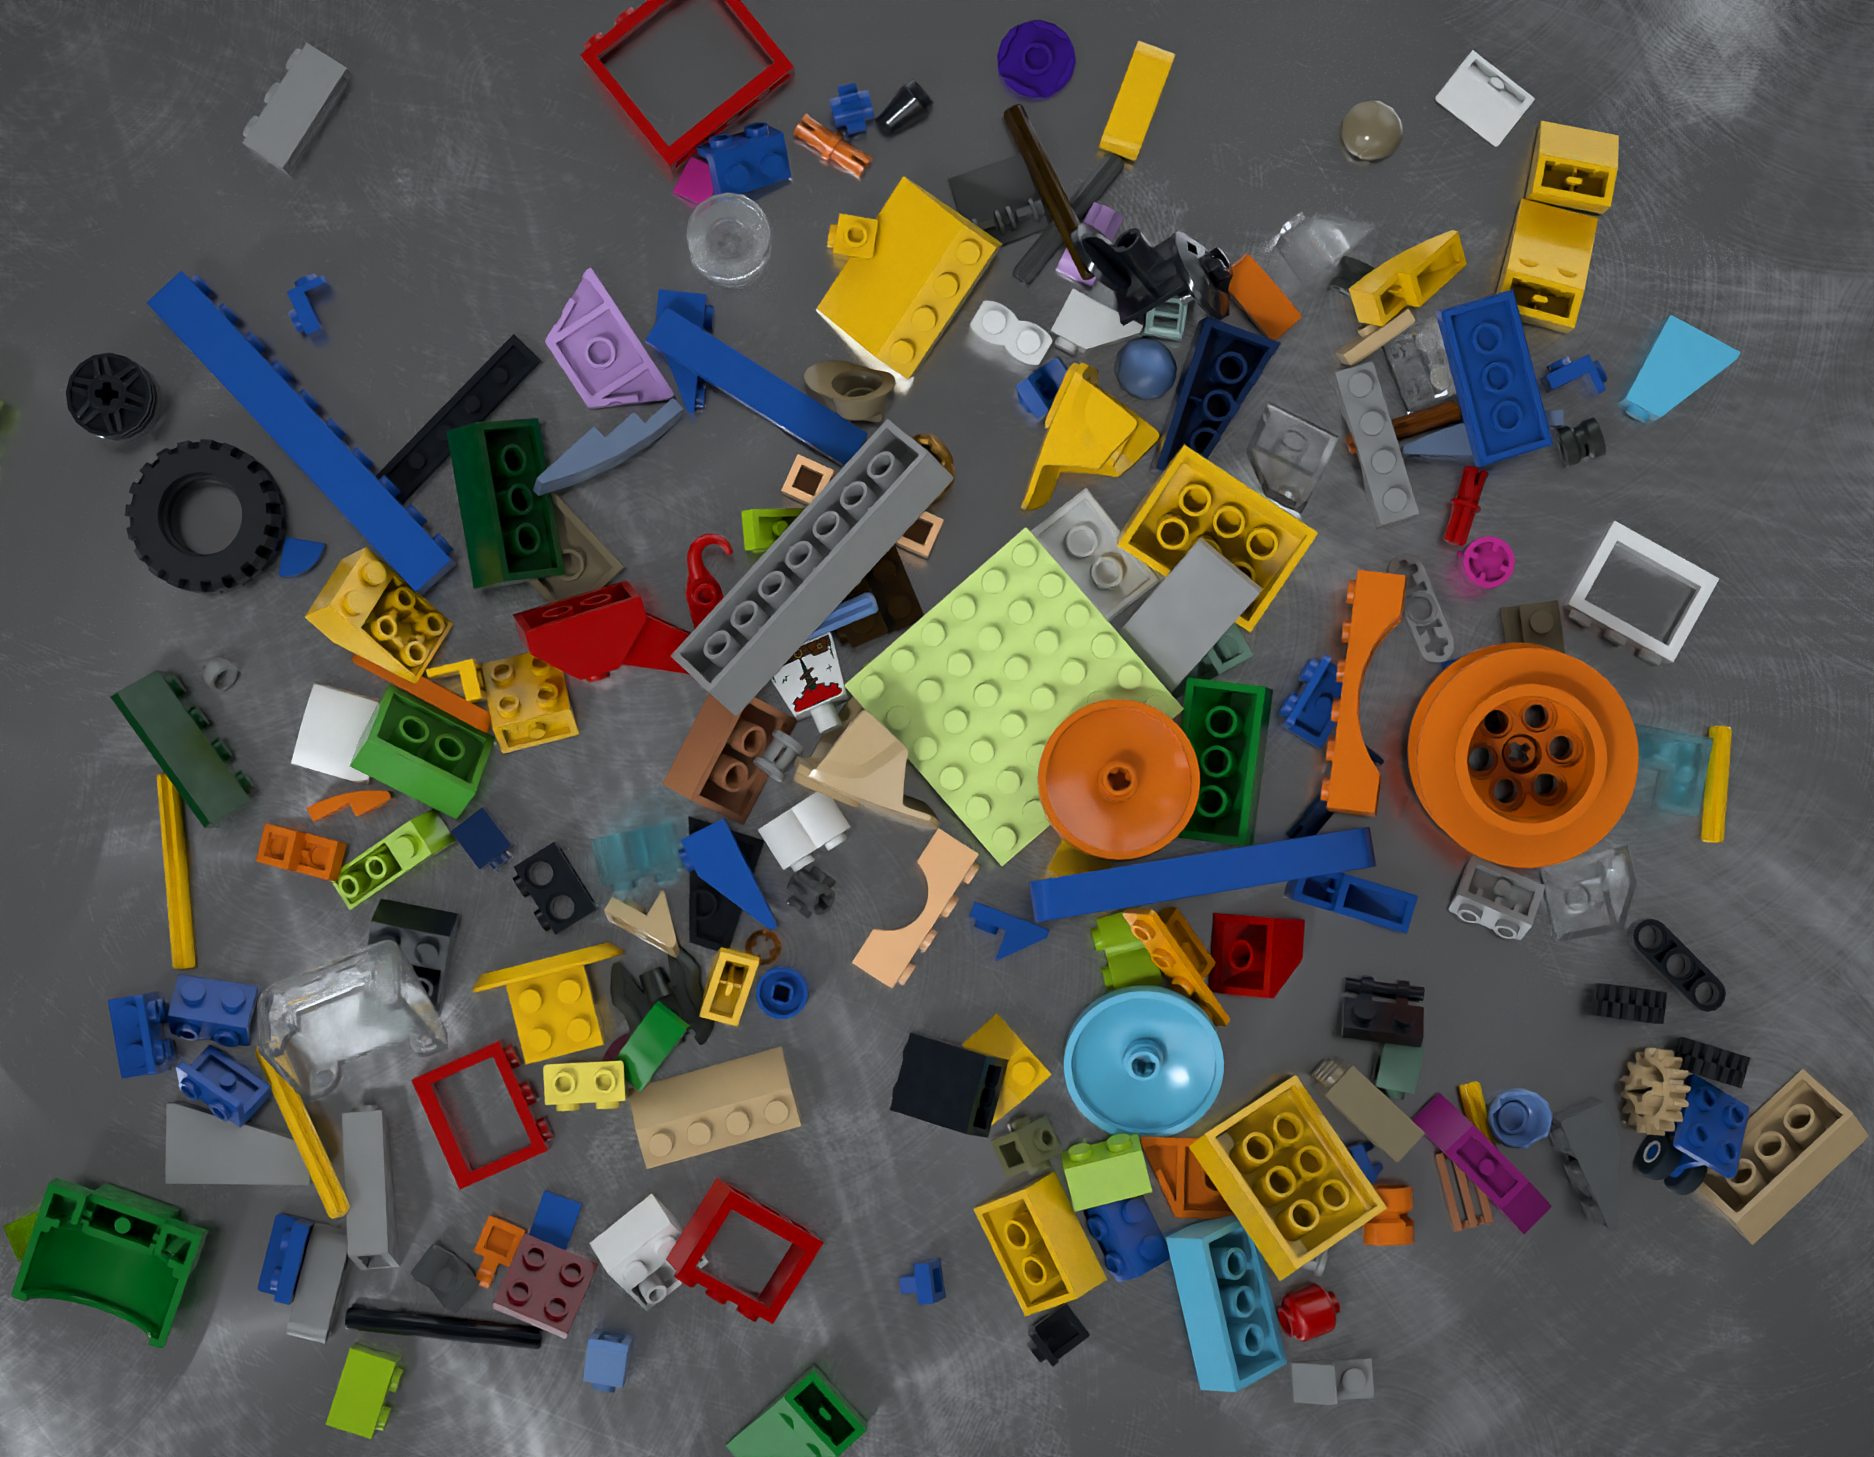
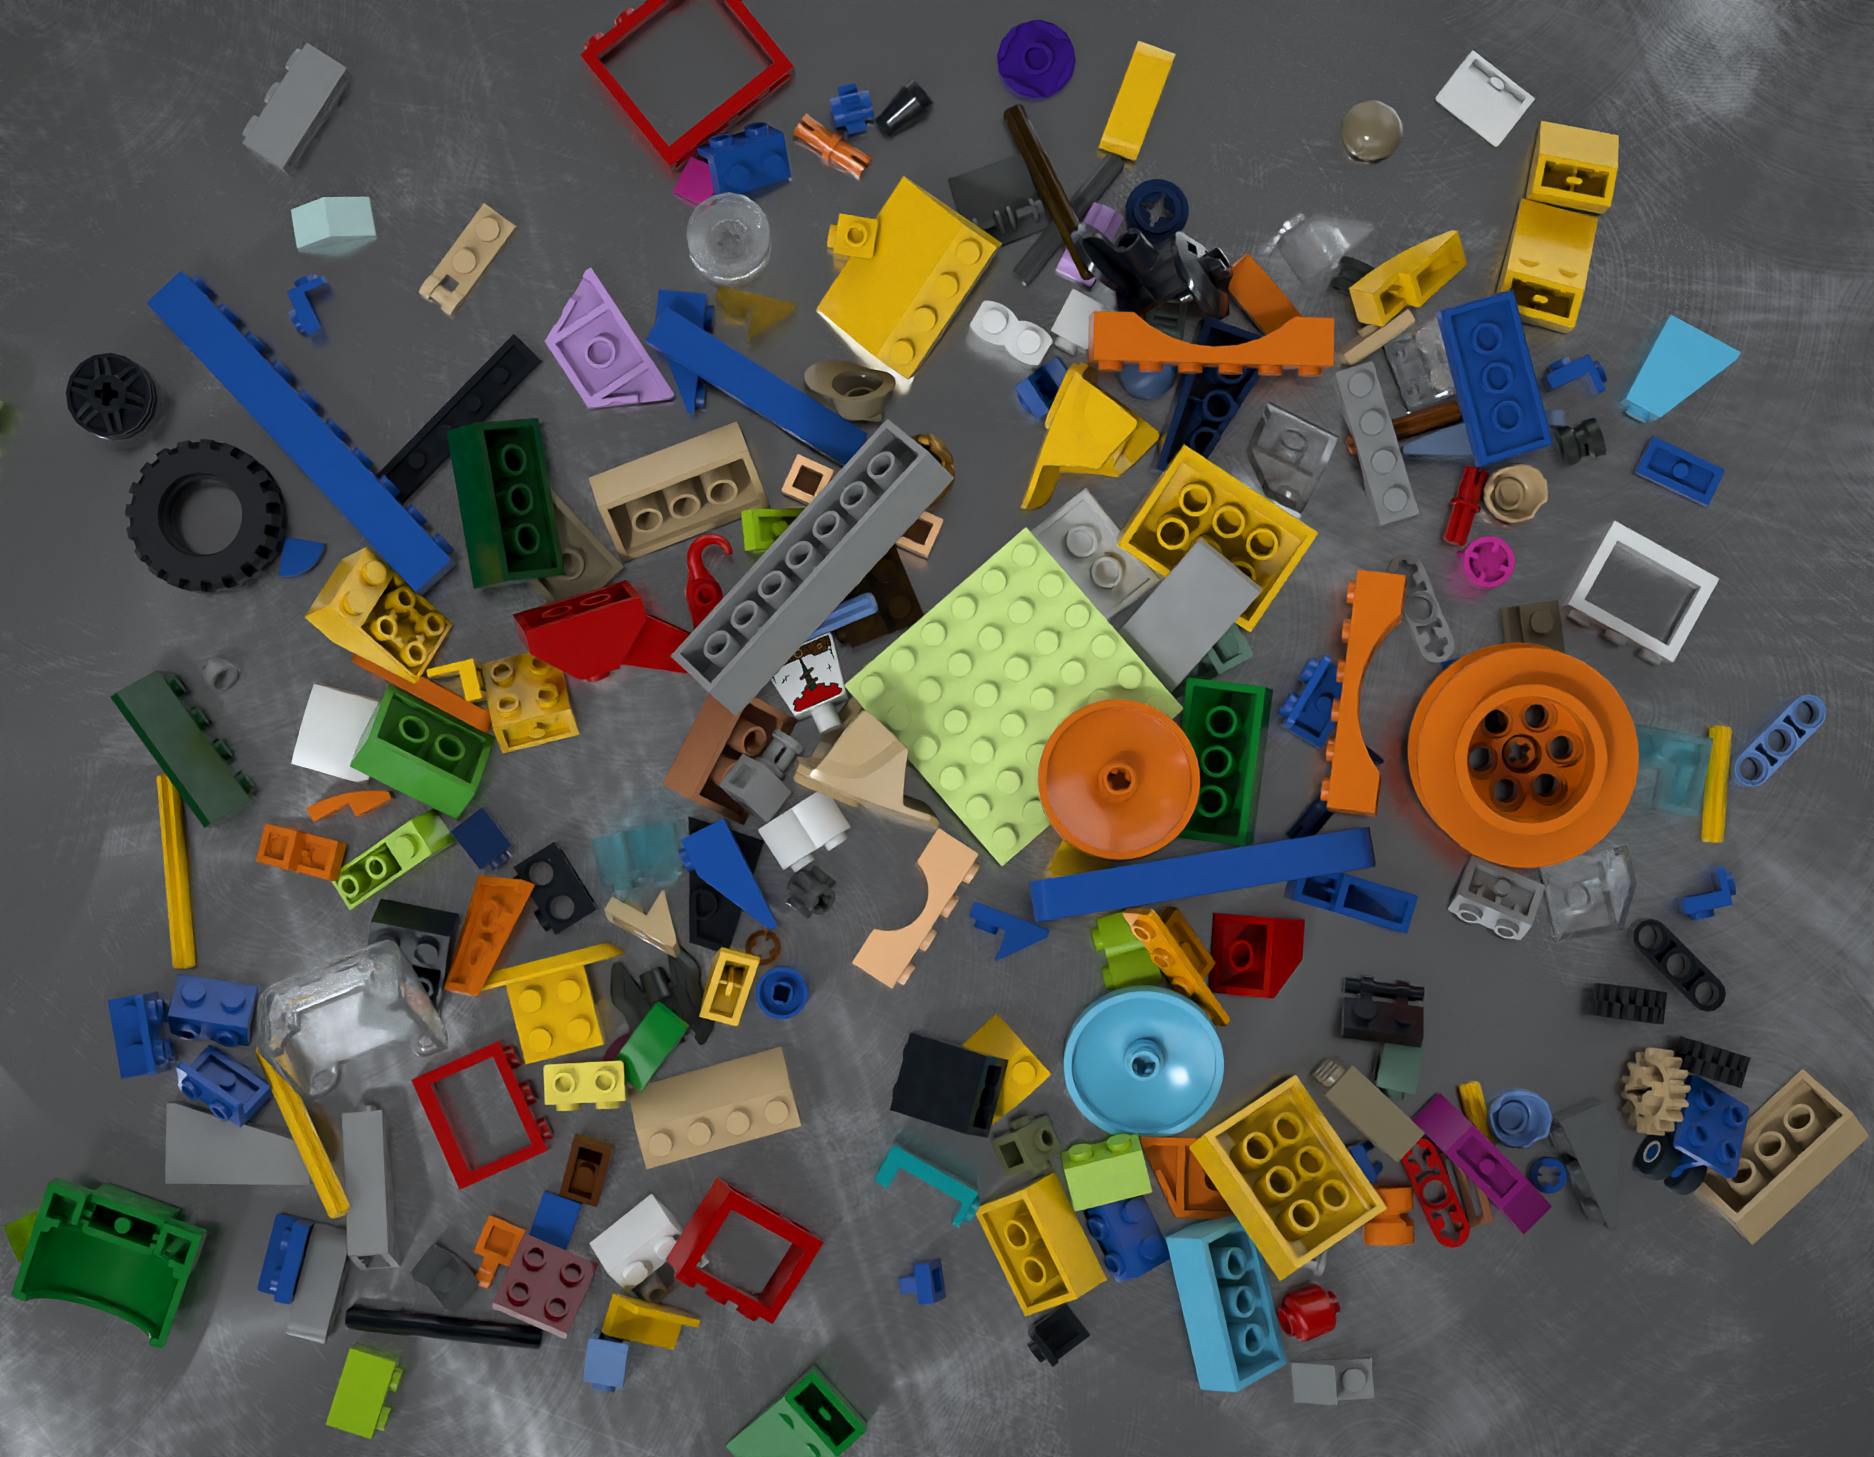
sand blue slope [533,398,684,496] -> none
none -> light aqua slope [291,197,376,249]
none -> tan plate [419,203,517,316]
none -> orange wing [443,875,535,997]
none -> reddish brown slope [559,1133,616,1207]
none -> tan slope [589,421,770,563]
none -> yellow panel [601,1293,701,1350]
none -> clear yellow slope [715,285,797,345]
none -> light grey brick [719,754,792,823]
none -> teal panel [874,1139,981,1228]
none -> orange arch [1088,311,1334,377]
none -> dark blue gear [1125,179,1189,243]
none -> red beam [1402,1136,1470,1248]
none -> tan hair [1483,463,1548,524]
none -> blue bush [1528,1156,1567,1194]
none -> blue plate [1634,436,1725,507]
none -> blue bracket [1675,865,1736,920]
none -> medium blue beam [1729,694,1827,787]

